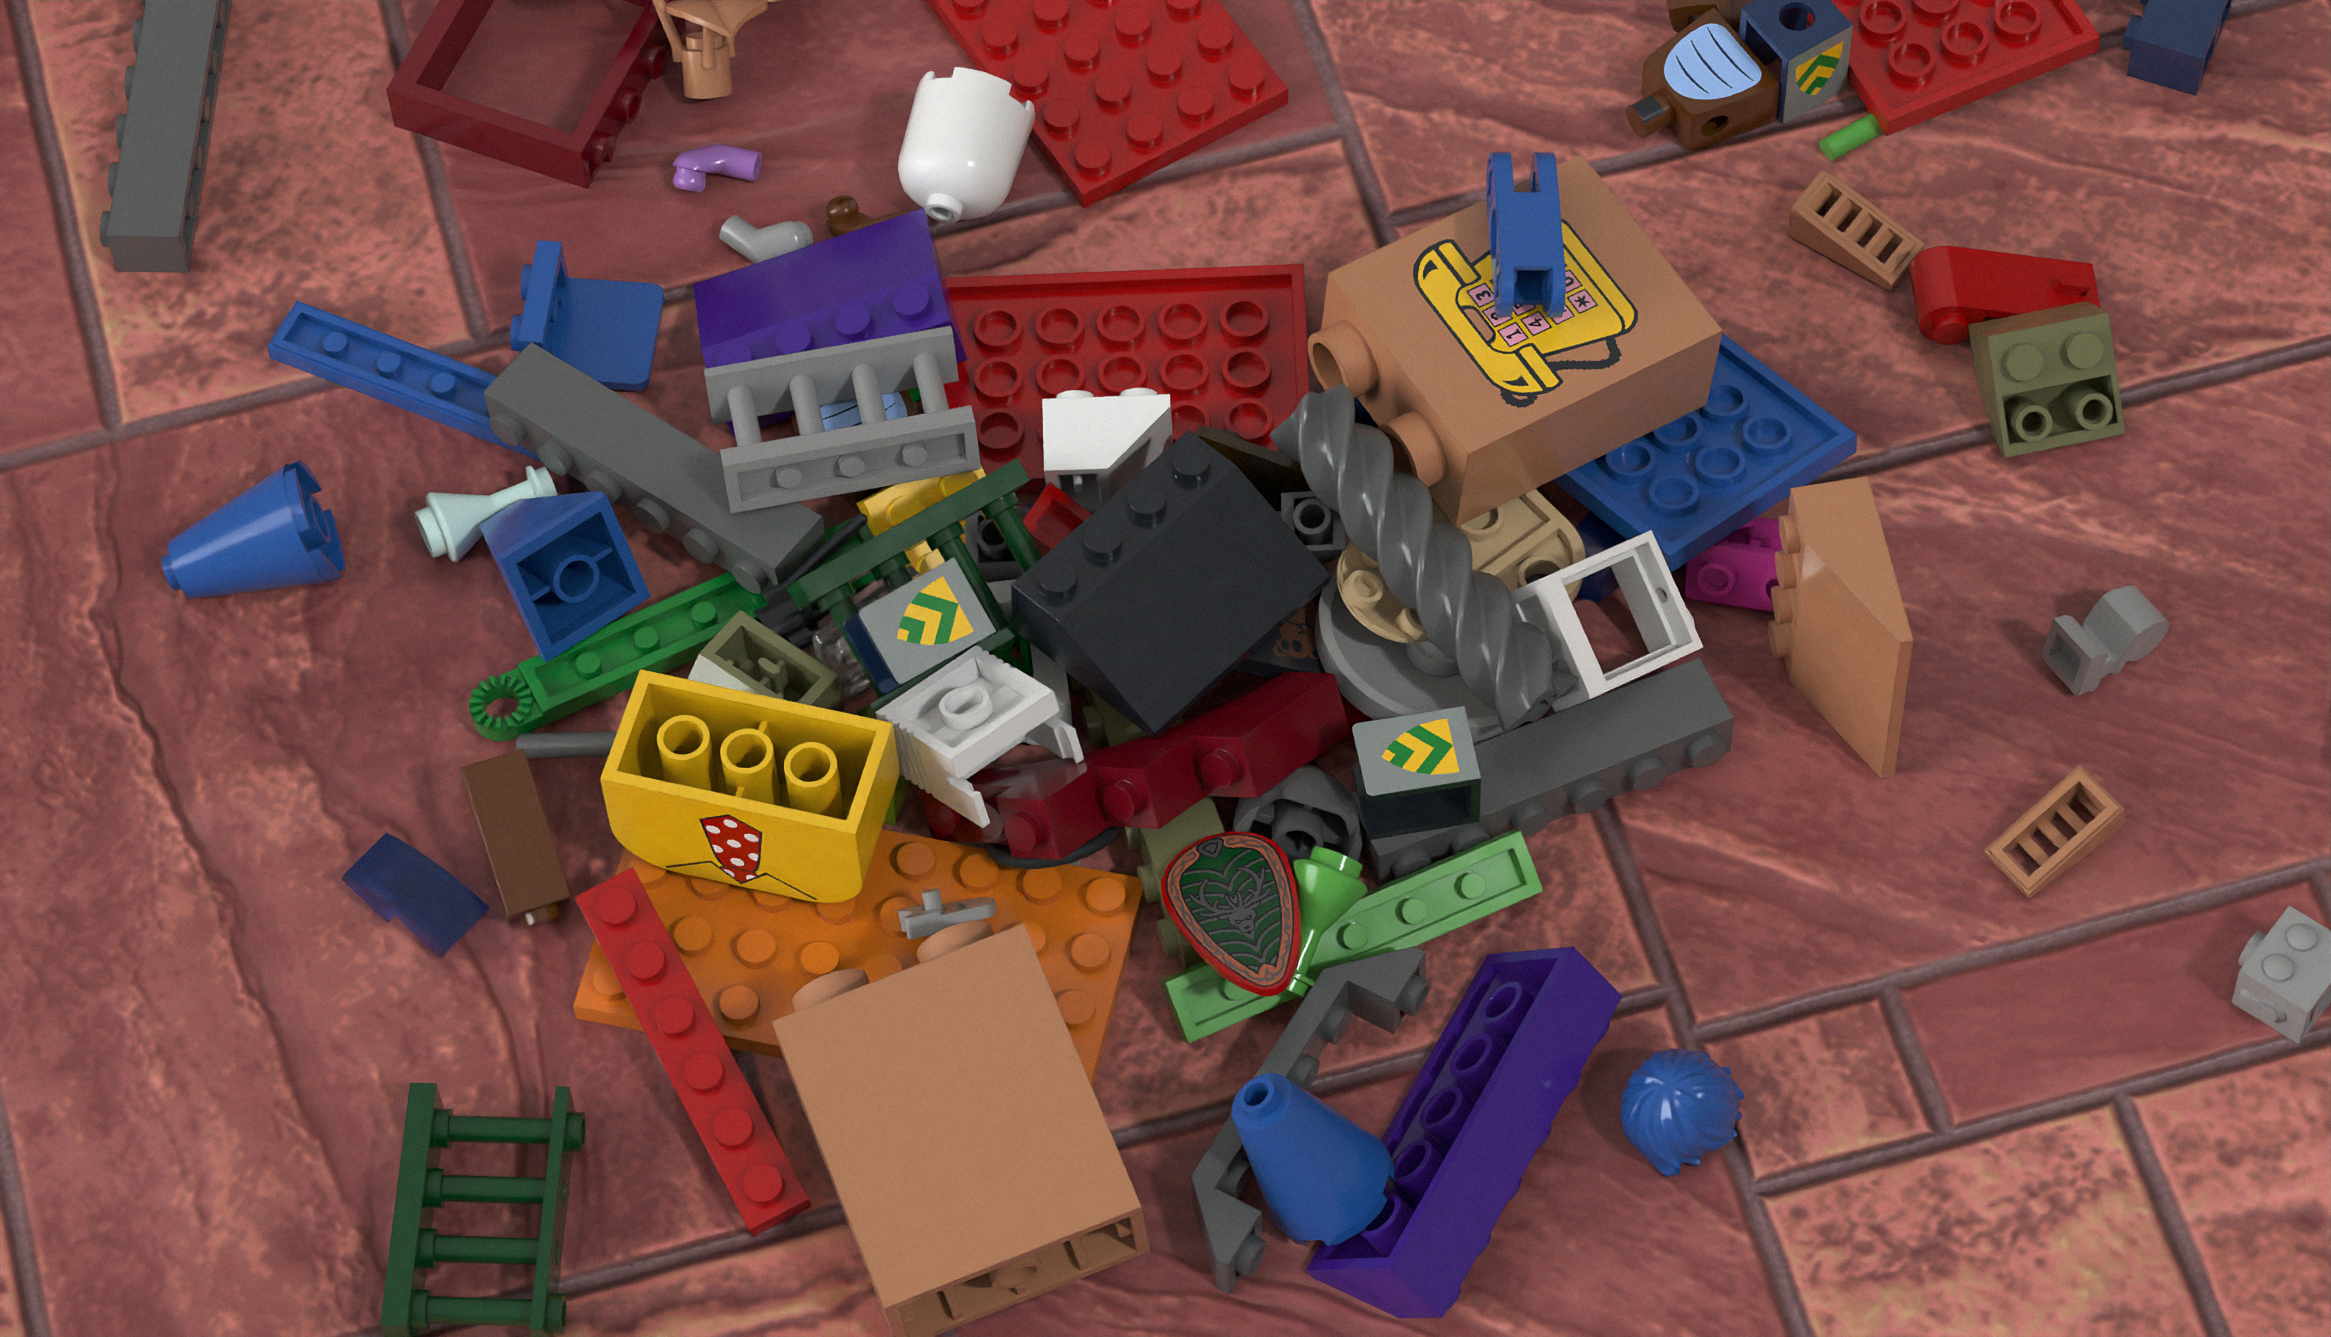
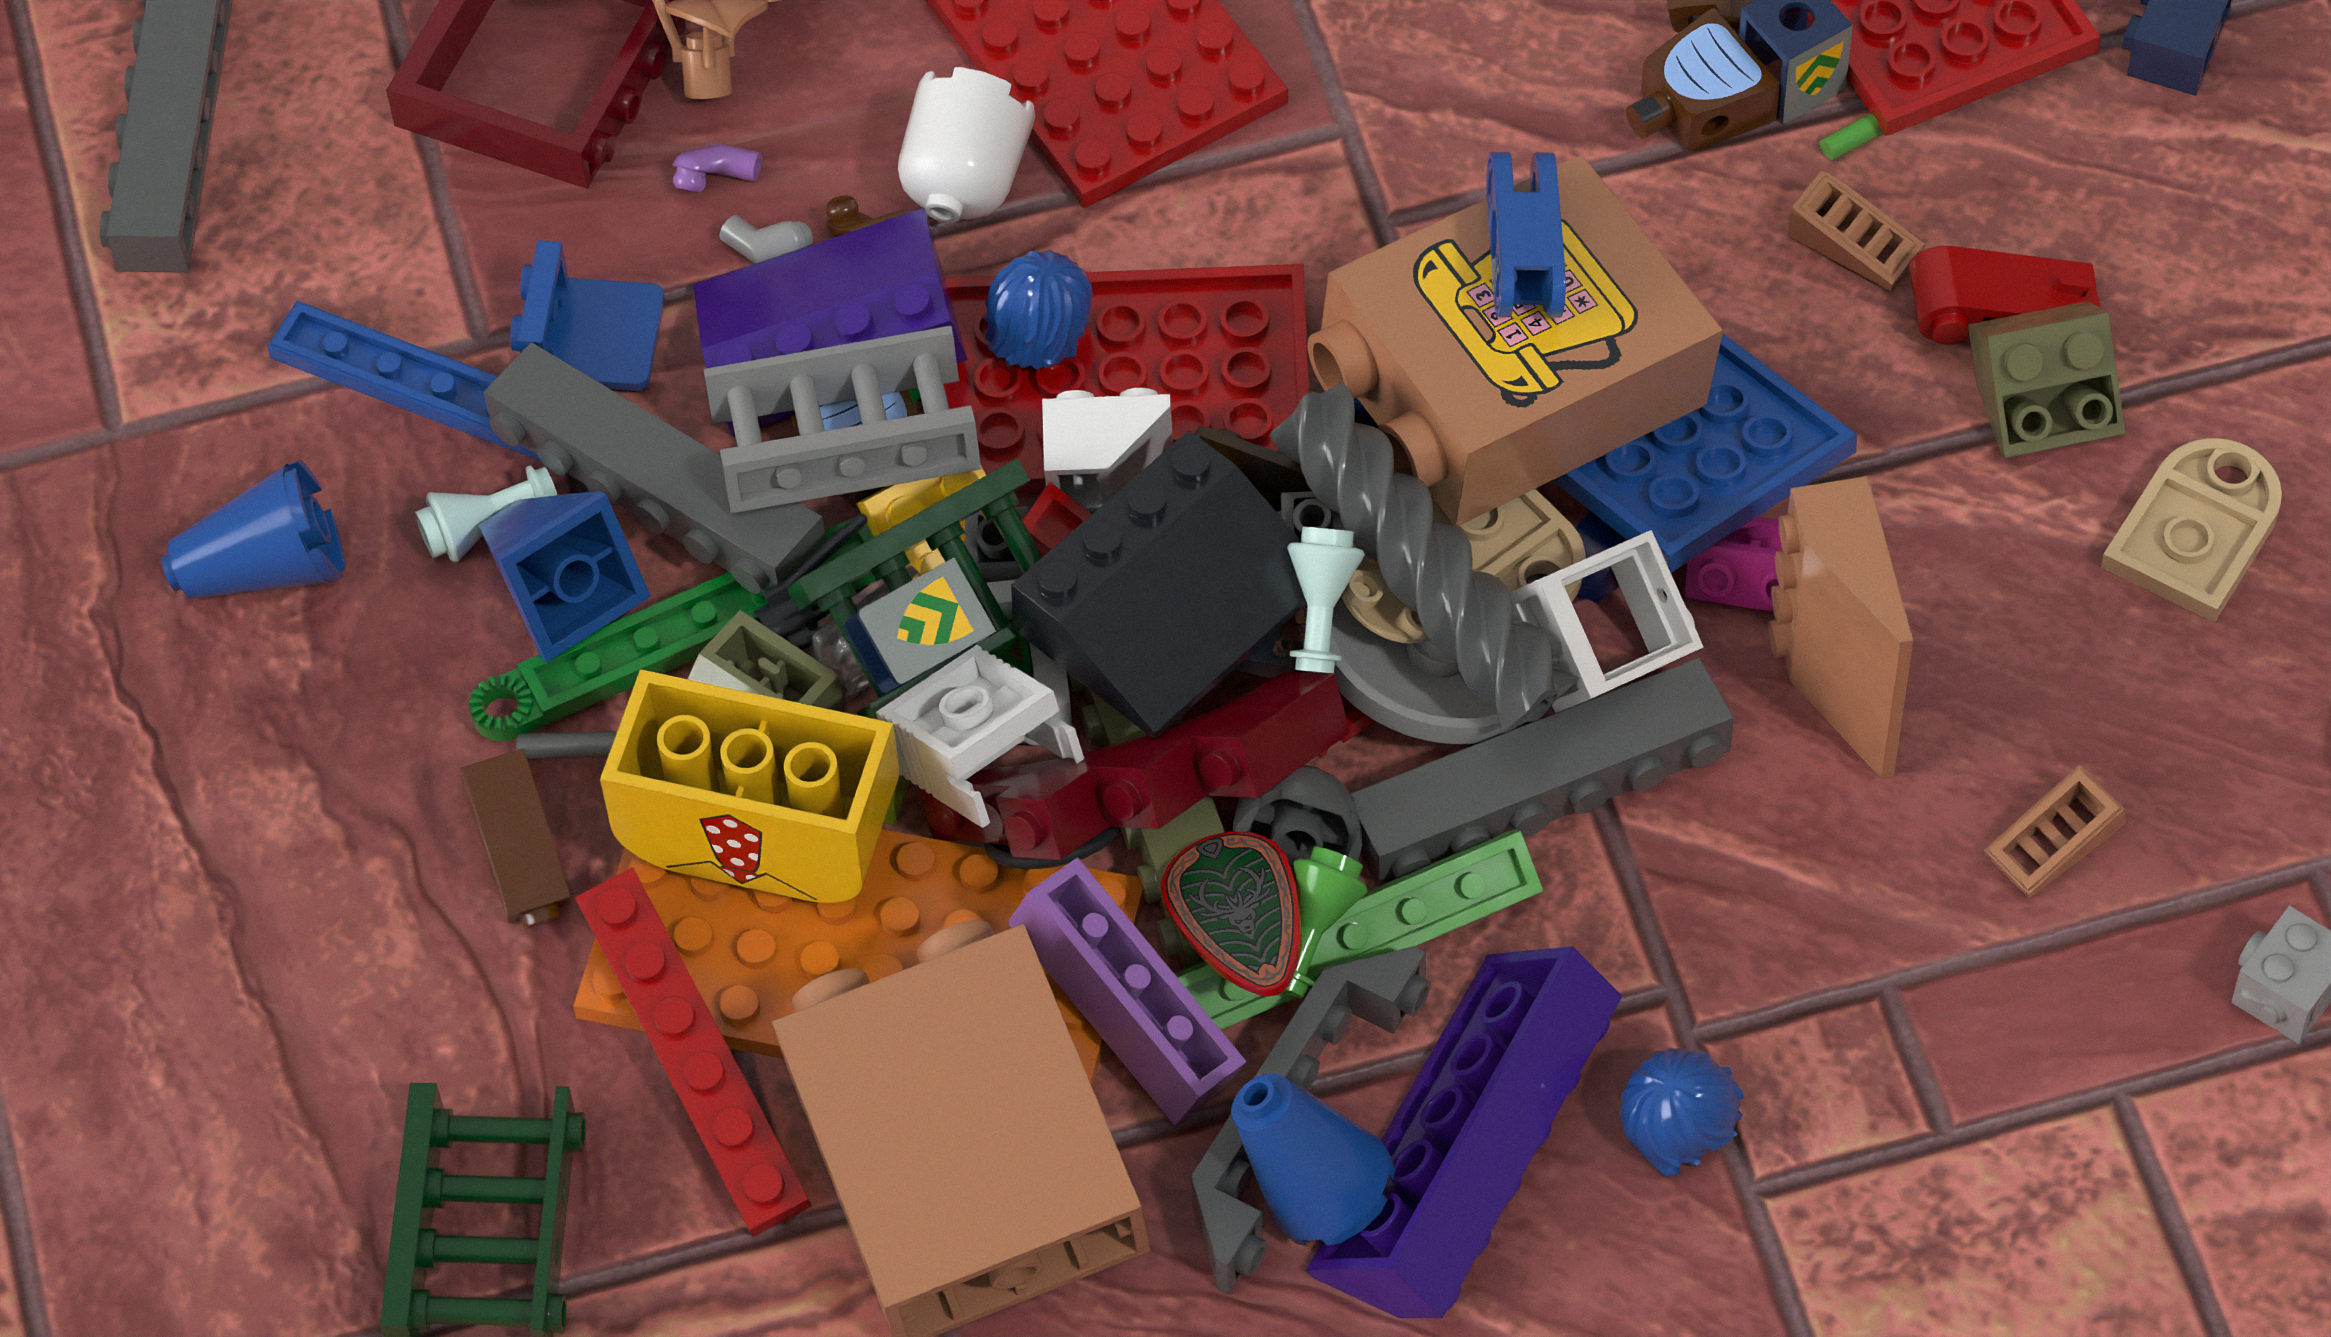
clear blue slope [341,832,490,959] -> none
light grey piece [898,888,997,939] -> none
piece [1352,706,1481,840] -> none
light grey leg [2040,585,2170,697] -> none
none -> blue hair [984,250,1093,370]
none -> medium lavender brick [1007,857,1247,1126]
none -> light aqua piece [1287,527,1365,673]
none -> tan tile [2101,438,2282,623]

